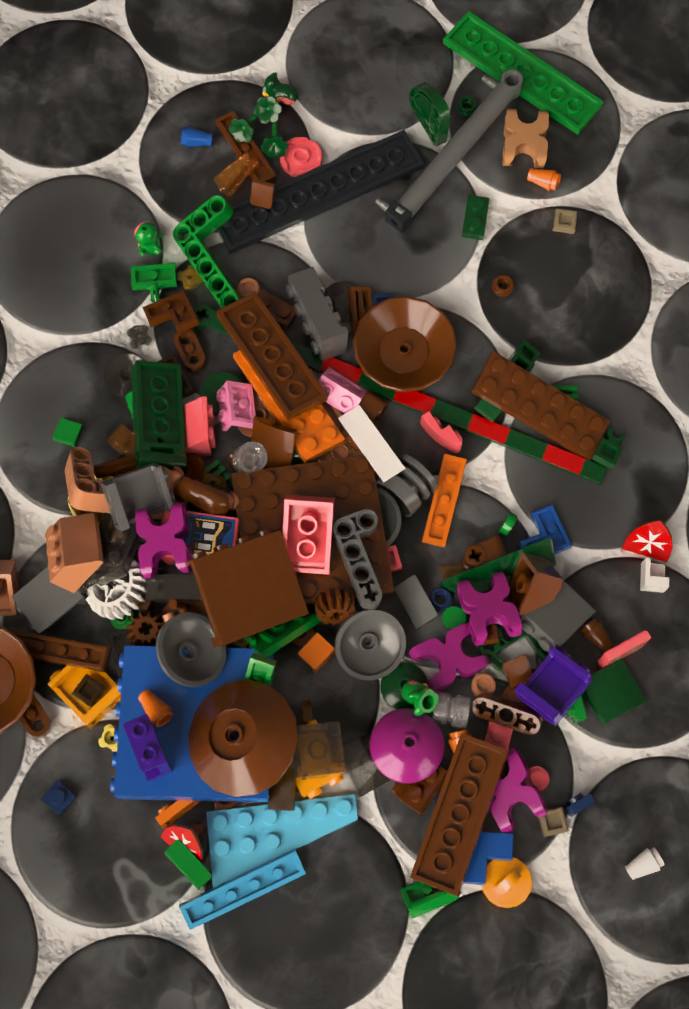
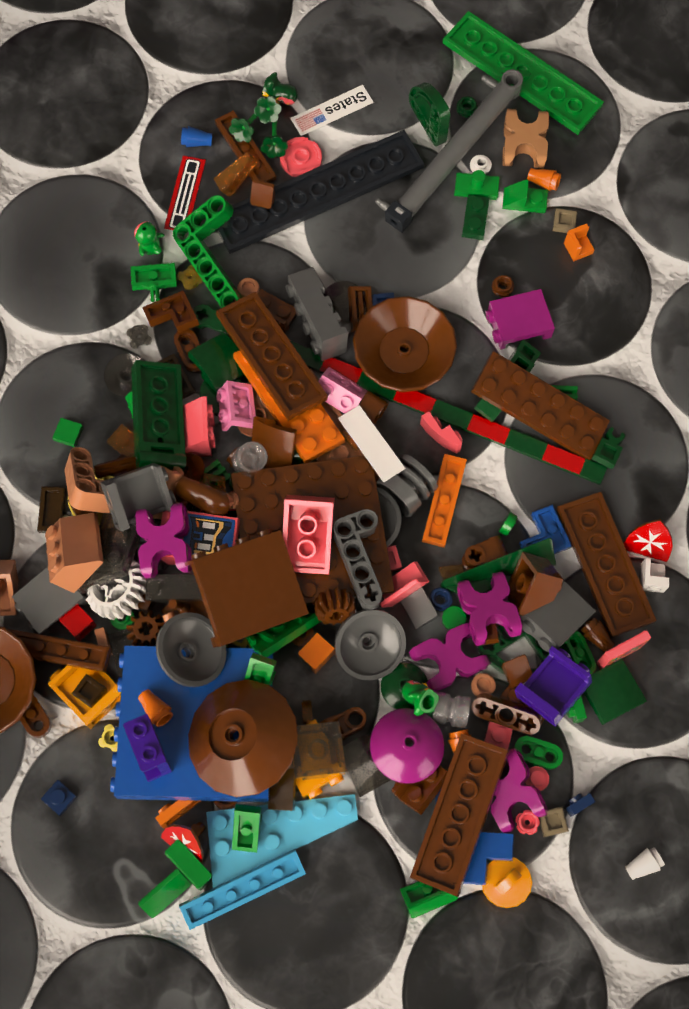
none -> dark brown tile [37,486,66,533]
none -> red panel [59,604,97,641]
none -> nougat tile [94,627,113,655]
none -> green slope [138,869,191,918]
none -> sticker [164,156,206,230]
none -> dark green slope [188,332,245,392]
none -> slope [232,804,262,853]
none -> white sticker [290,85,374,136]
none -> reddish brown piece [319,707,367,746]
none -> coral panel [380,562,429,608]
none -> green tile [454,170,500,200]
none -> white plate [470,155,492,175]
none -> magenta panel [485,289,555,350]
none -> green slope [502,180,548,213]
none -> green plate [514,736,563,770]
none -> coral plate [515,810,540,835]
none -> reddish brown plate [557,492,657,638]
none -> green plate [561,631,596,674]
none -> orange panel [564,224,594,262]

